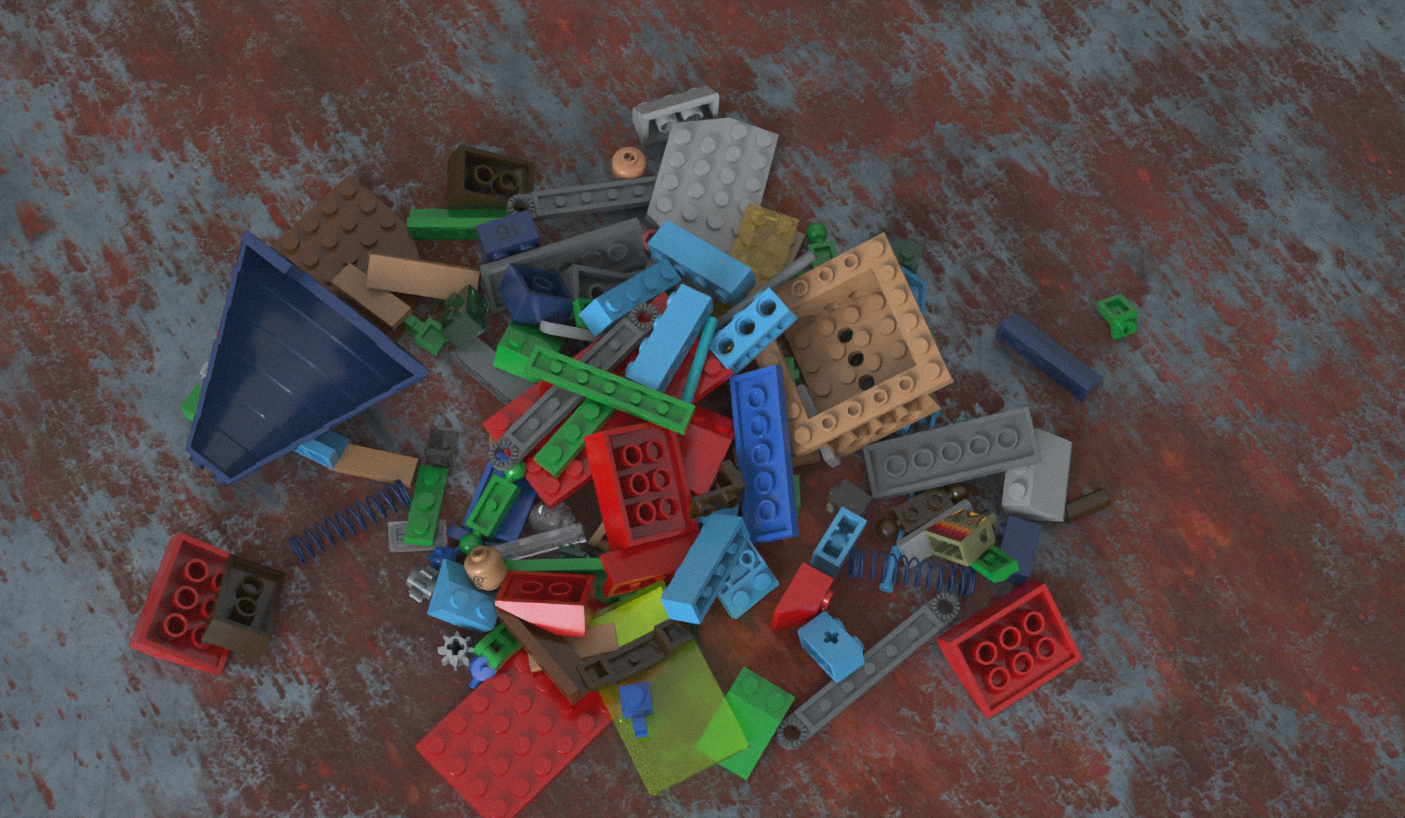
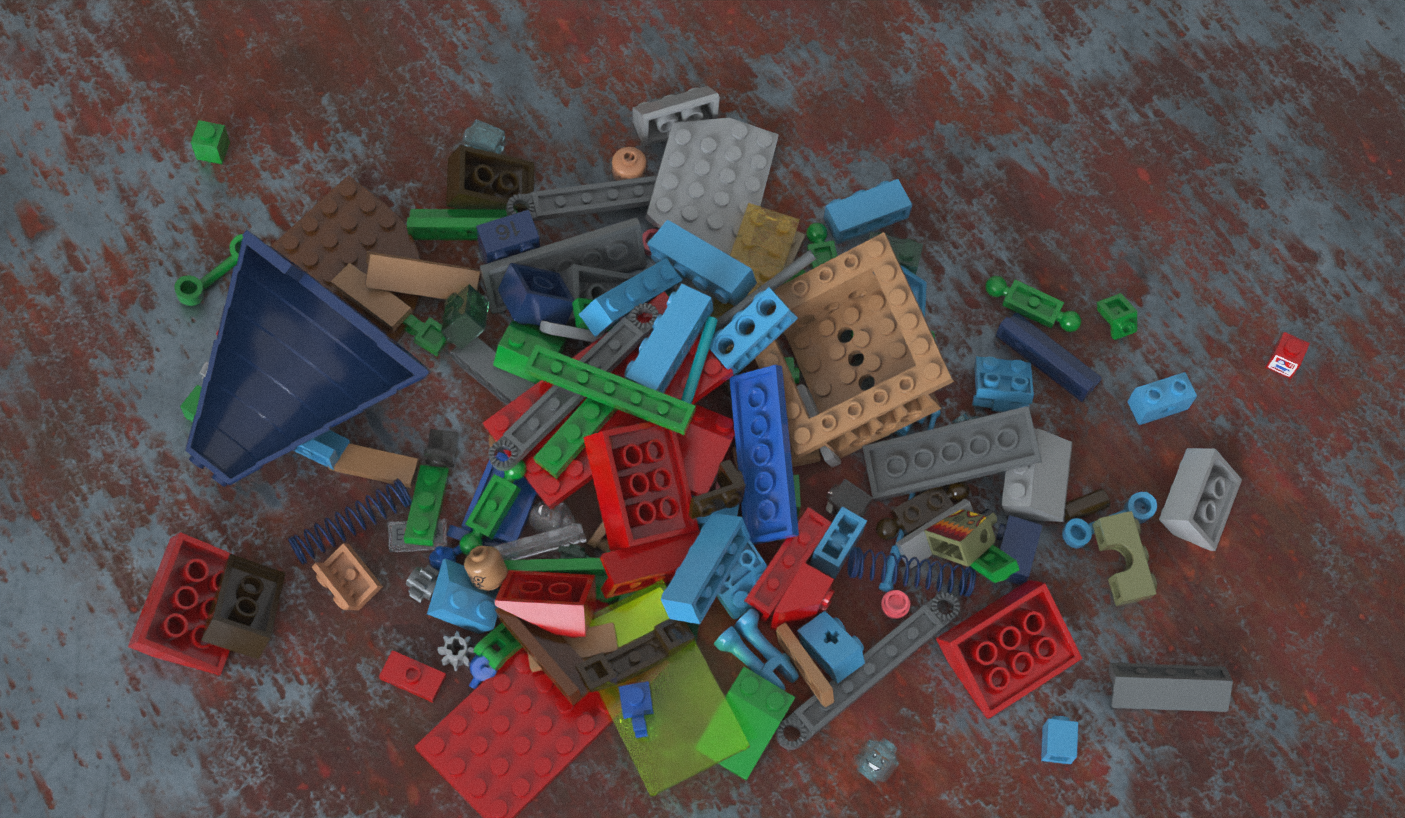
none -> green piece [174,234,243,306]
none -> green brick [191,120,230,164]
none -> nougat bracket [312,543,383,611]
none -> red plate [379,650,447,703]
none -> clear light blue brick [462,119,506,154]
none -> dark azure piece [714,607,799,691]
none -> red panel [744,507,832,623]
none -> medium nougat tile [776,623,834,708]
none -> dark azure brick [823,179,912,244]
none -> clear light blue head [855,738,900,784]
none -> coral plate [881,590,910,619]
none -> dark azure plate [972,356,1034,412]
none -> green plate [985,276,1081,332]
none -> dark azure brick [1041,716,1078,764]
none -> dark azure piece [1062,492,1157,549]
none -> olive arch [1092,511,1157,607]
none -> dark grey panel [1108,663,1233,712]
none -> dark azure brick [1127,372,1197,425]
none -> light grey slope [1159,448,1242,551]
none -> red brick [1265,332,1310,379]

